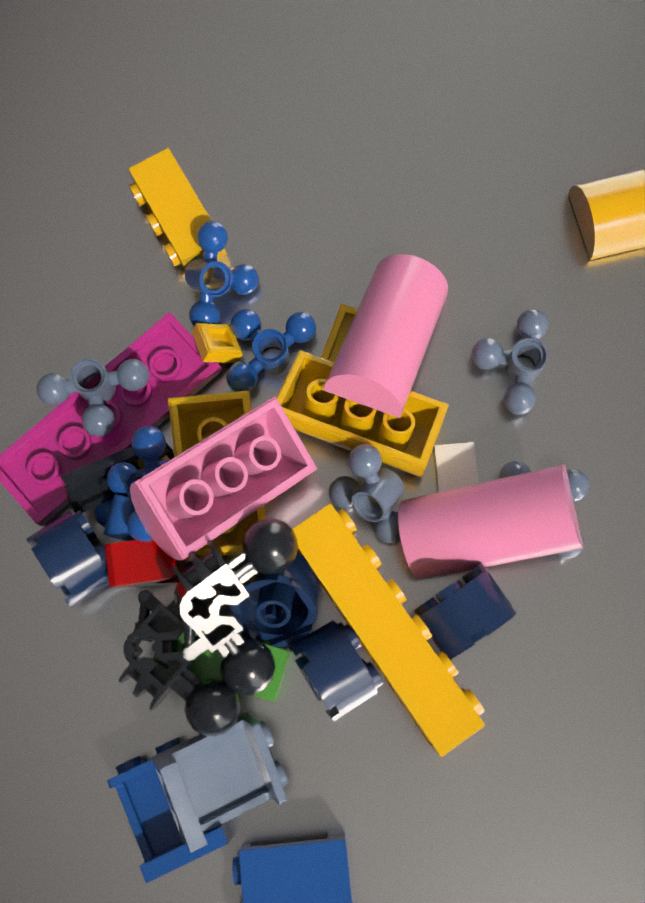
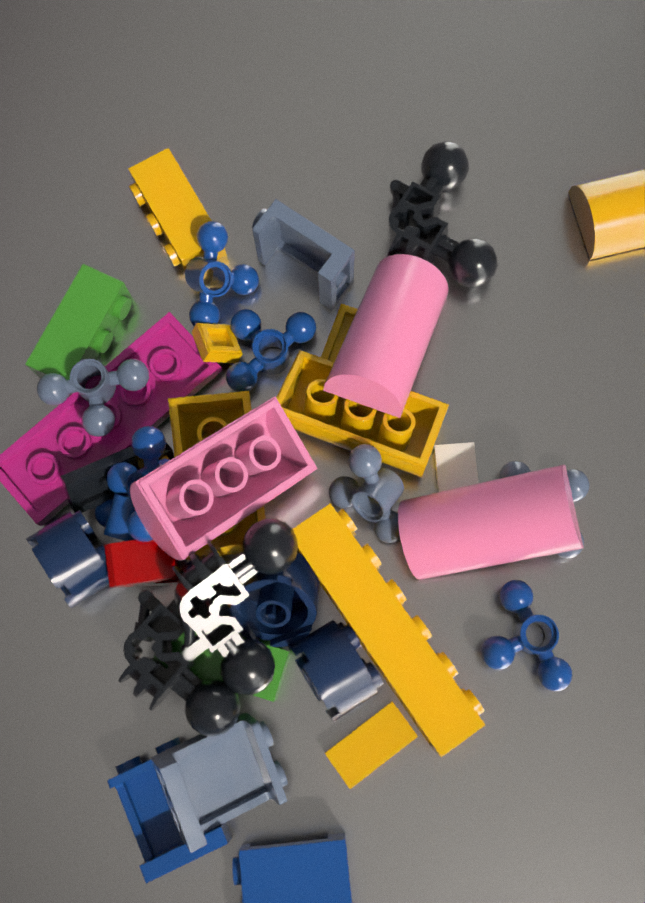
dark blue brick [413,563,516,660] -> none
sand blue piece [471,309,549,414] -> none
none -> bright green brick [25,264,132,380]
none -> sand blue panel [252,199,355,311]
none -> yellow tile [325,701,418,789]
none -> black piece [388,141,498,288]
none -> blue piece [481,580,572,691]

